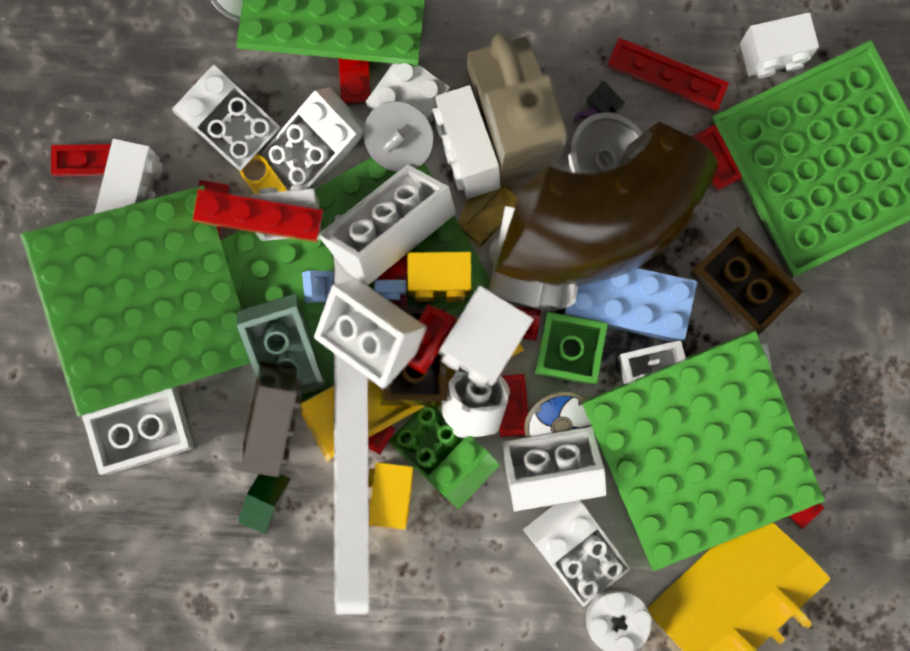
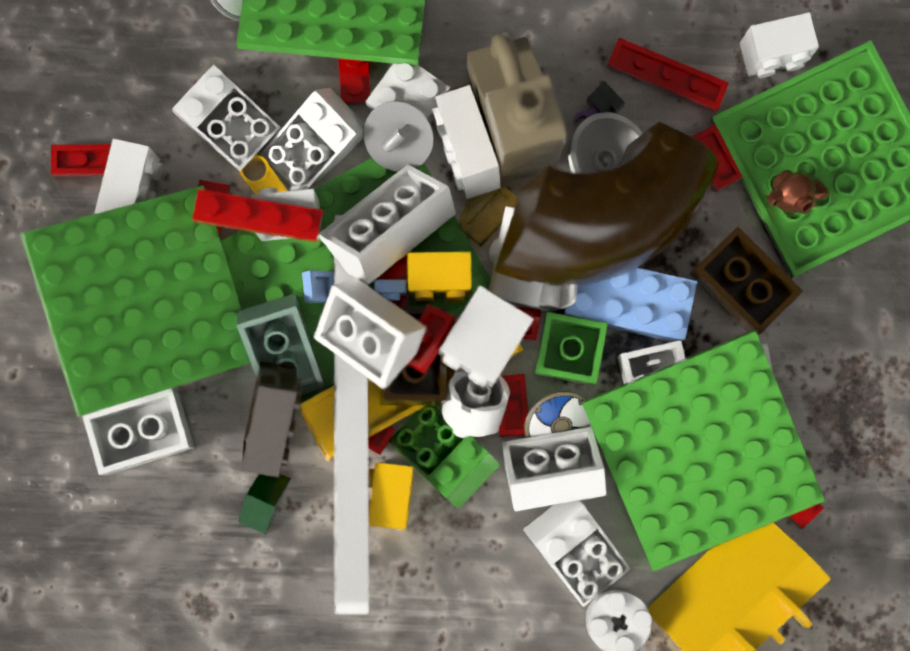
none -> copper piece [767,170,829,214]

